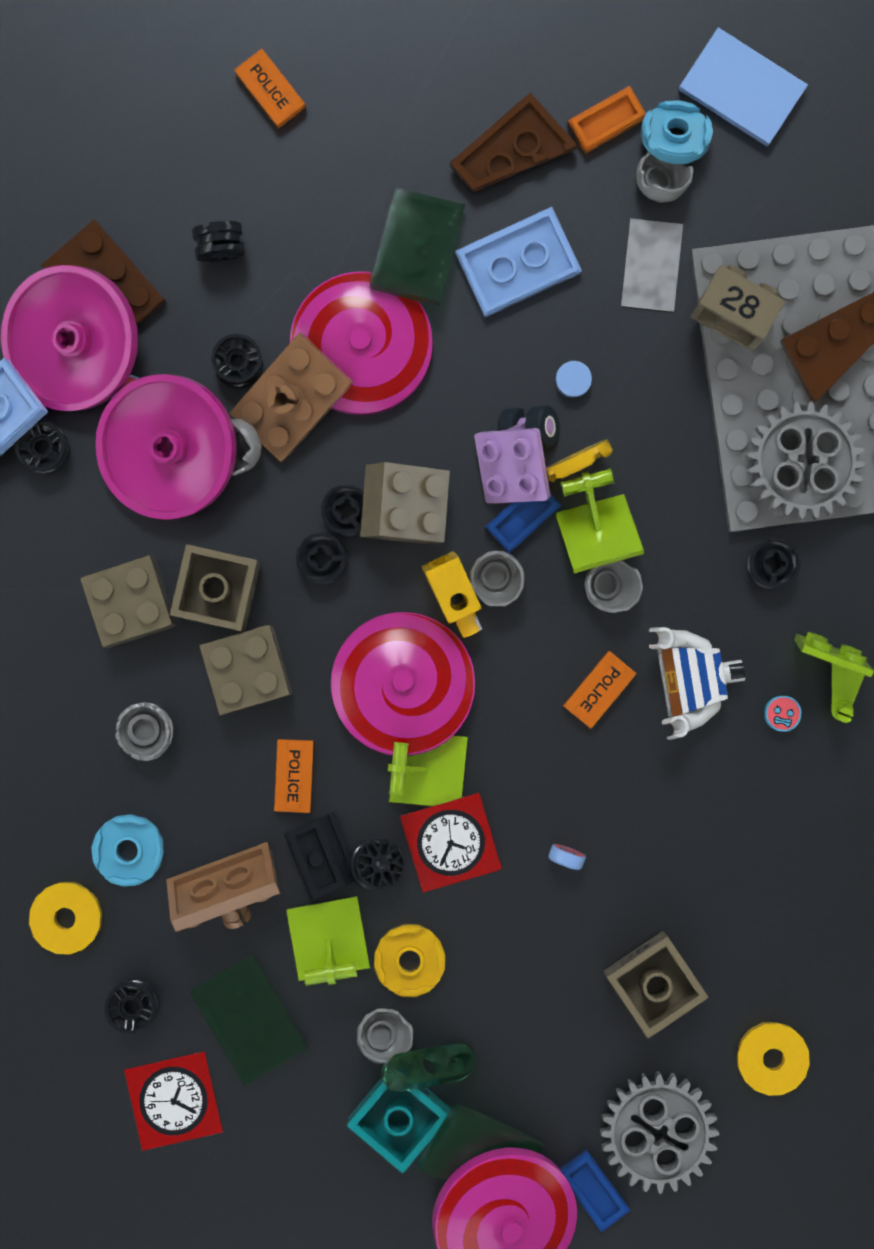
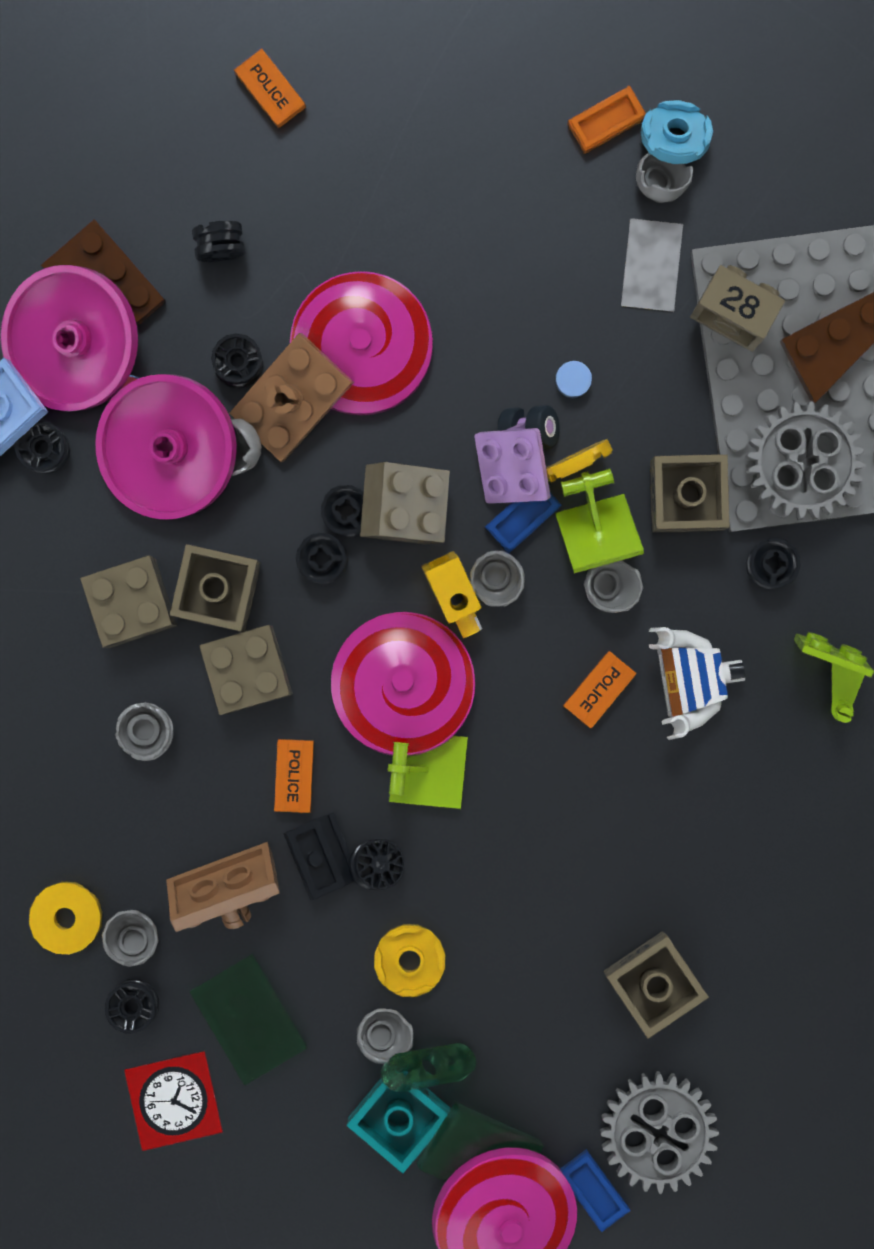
medium azure tile [91,814,165,887] -> none
lime plate [286,896,370,986] -> none
clear green tile [370,188,465,306] -> none
sticker [400,793,502,893] -> none
reddish brown wing [450,92,578,193] -> none
light blue tile [455,207,582,317] -> none
light blue tile [548,844,586,870] -> none
light blue tile [678,27,808,147] -> none
yellow tile [736,1022,810,1096] -> none
tile [764,696,802,732] -> none
none -> light grey hair [102,910,159,967]
none -> dark tan brick [650,454,730,532]

